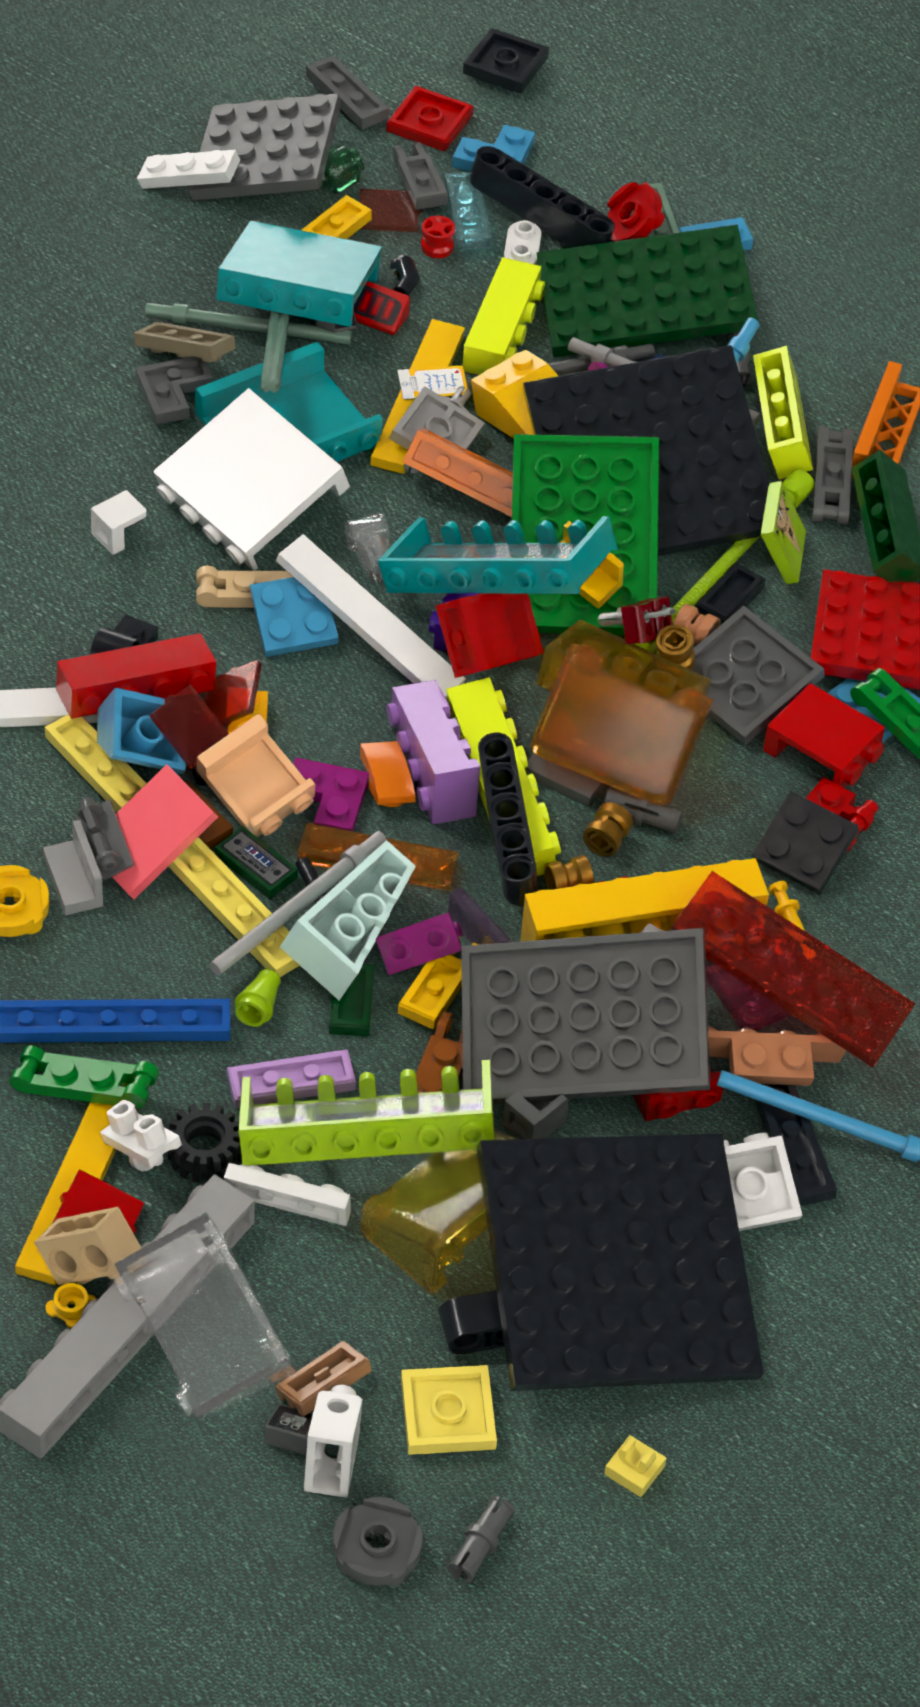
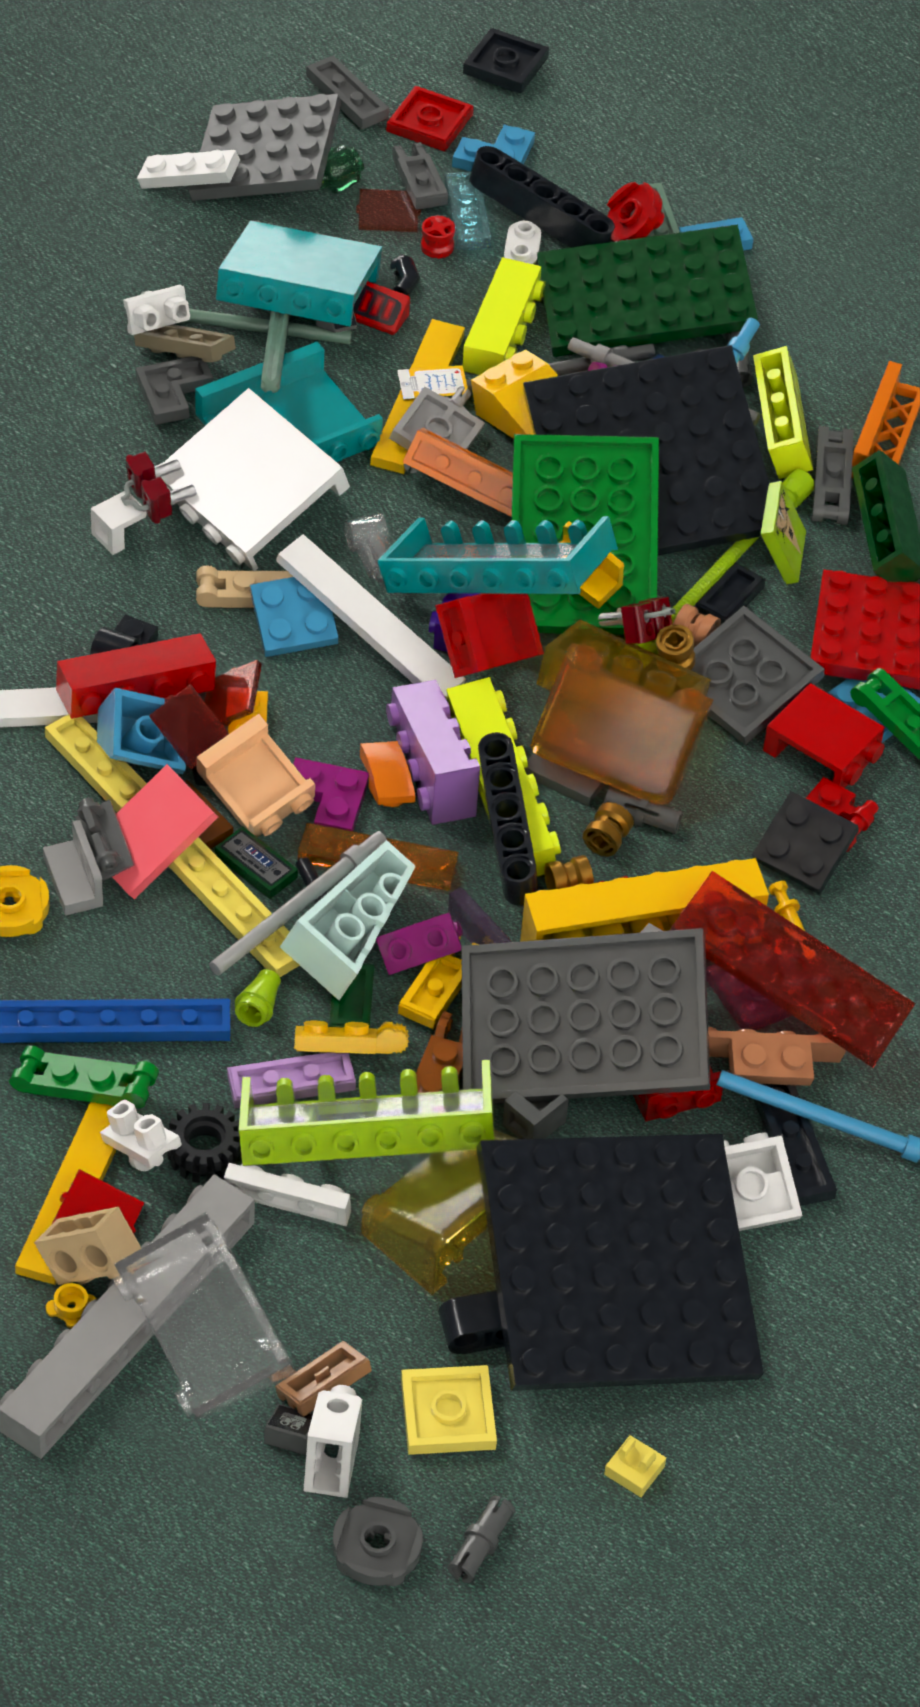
yellow plate [302,195,372,239] -> none
none -> dark red piece [121,451,197,524]
none -> white hips [123,285,190,335]
none -> yellow hinge [294,1020,409,1054]

